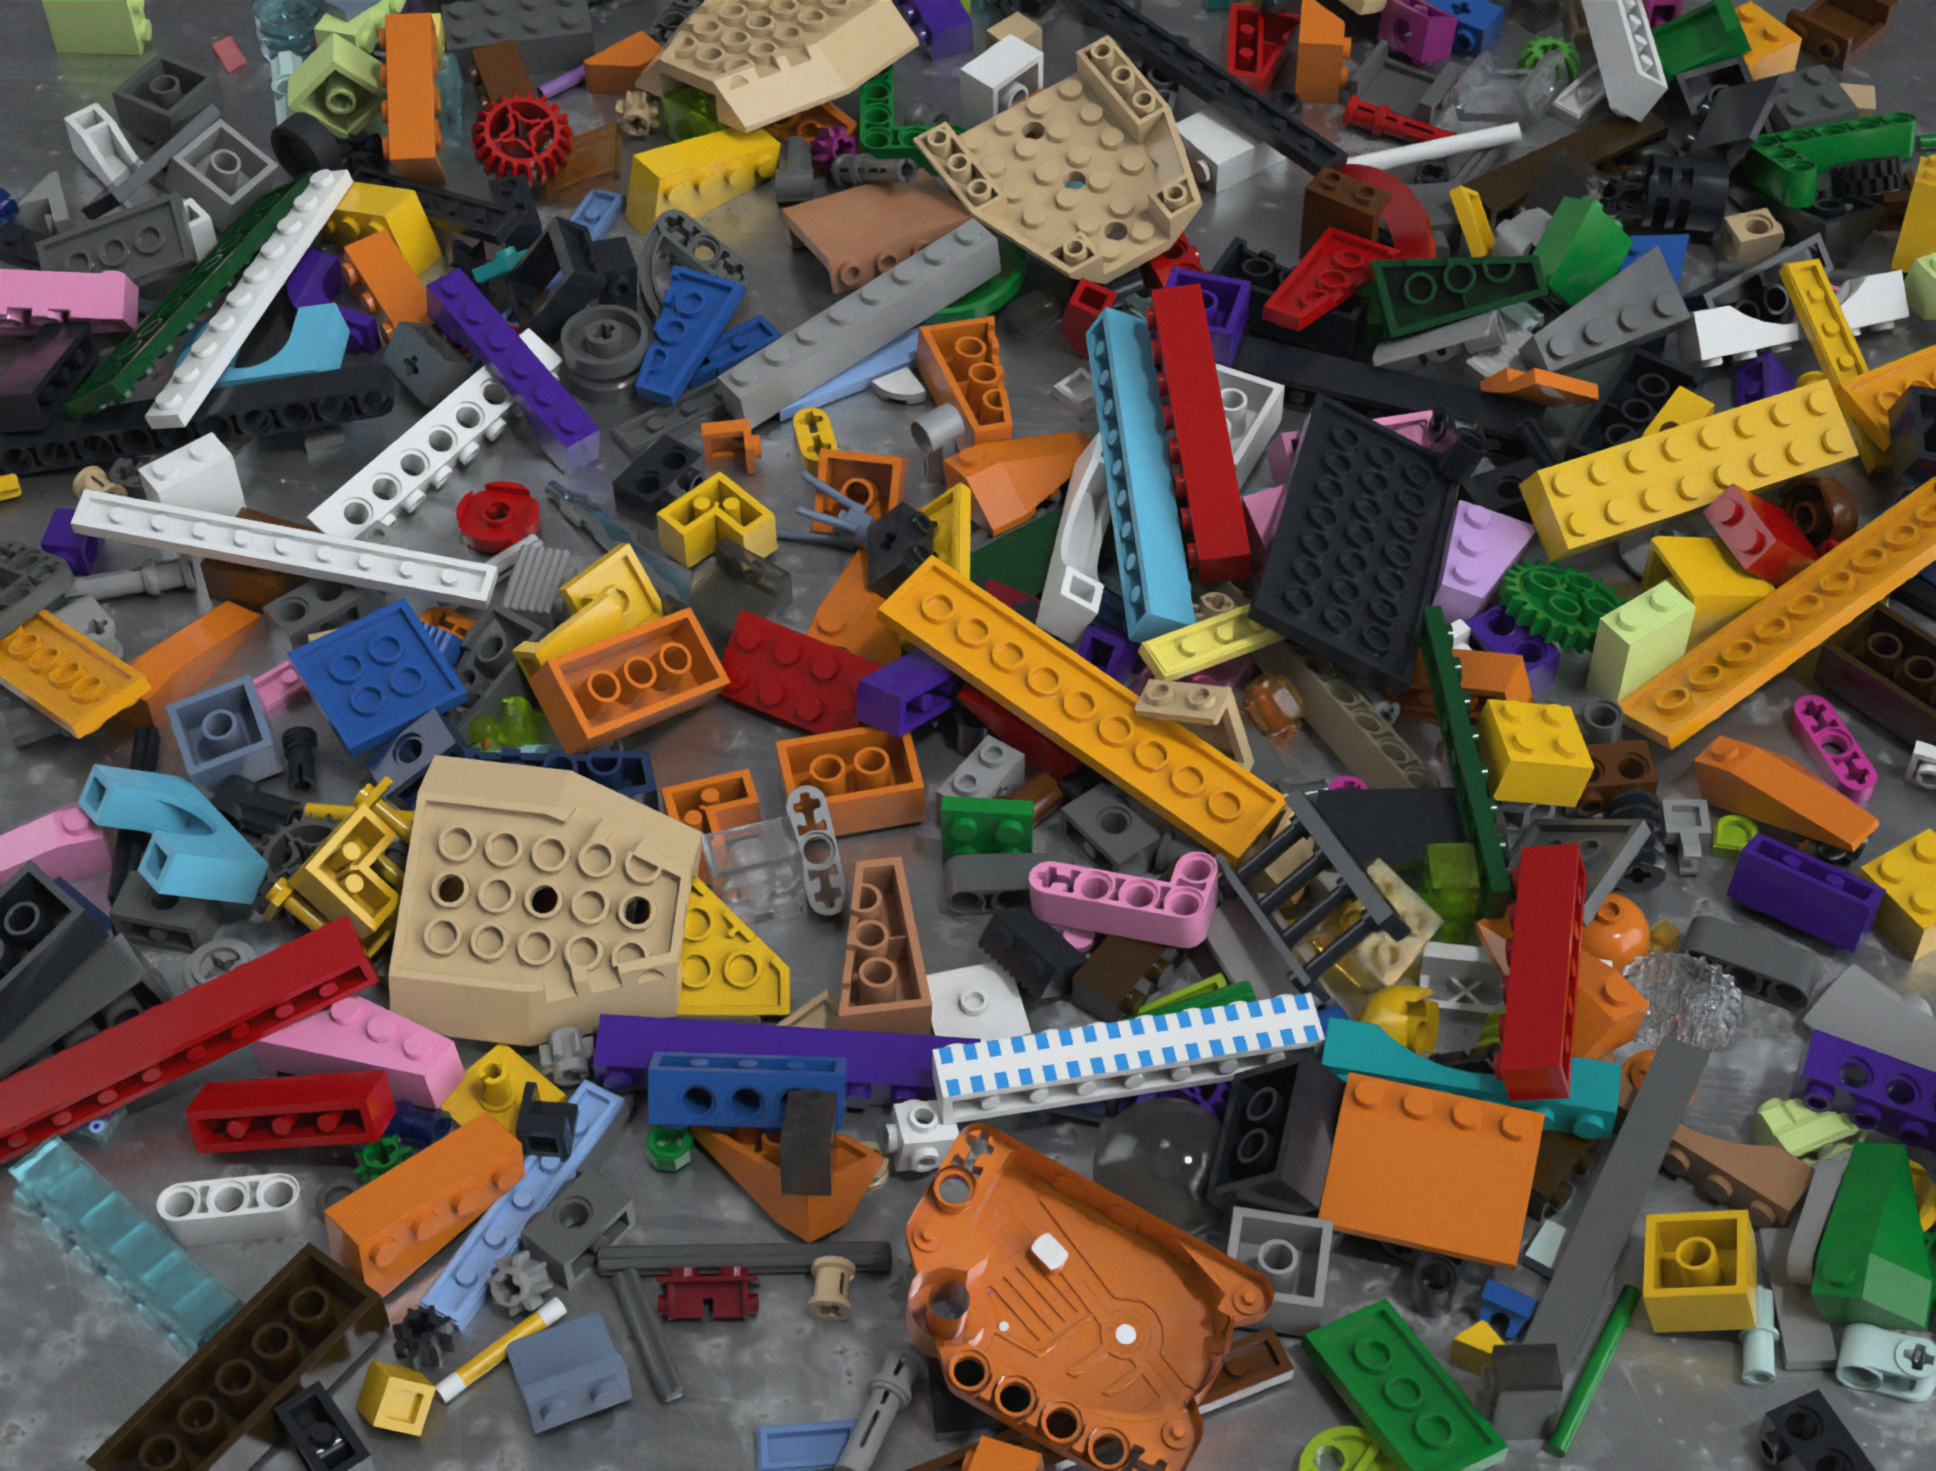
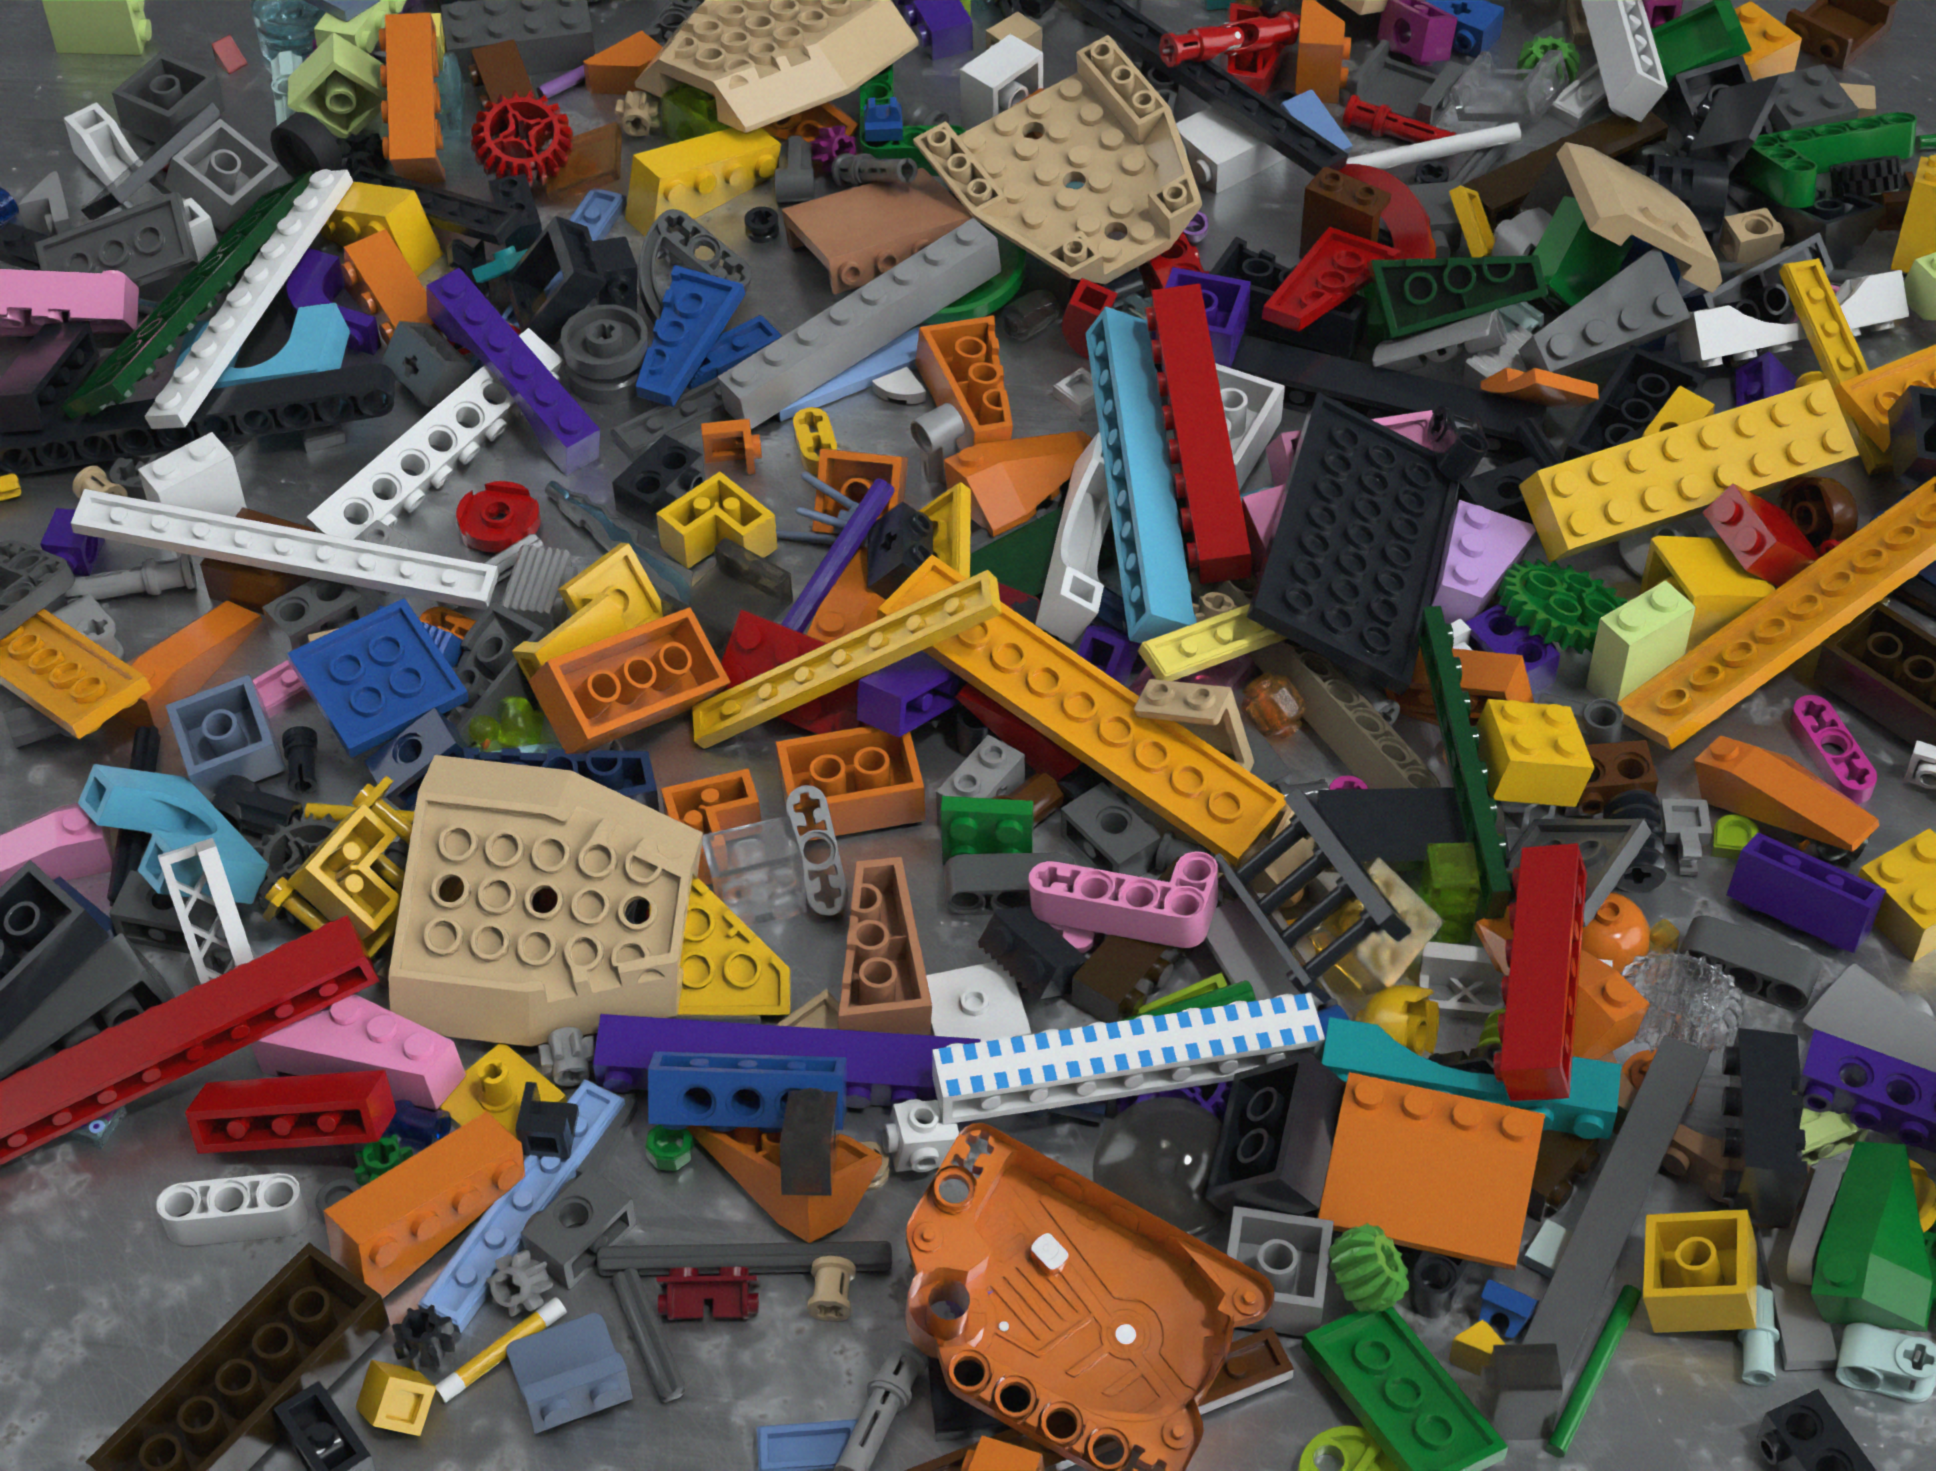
clear light blue brick [8,1133,244,1359] -> none
none -> white fence [158,838,254,984]
none -> yellow plate [692,570,1002,749]
none -> black bush [745,206,779,243]
none -> dark purple axle [781,478,894,633]
none -> blue tile [864,97,903,142]
none -> red piece [1159,12,1299,67]
none -> medium lavender hinge [1183,211,1209,244]
none -> medium blue tile [1280,89,1353,153]
none -> bright green gear [1329,1223,1409,1314]
none -> tan wedge [1556,142,1723,293]
none -> black wedge [1720,1028,1808,1227]

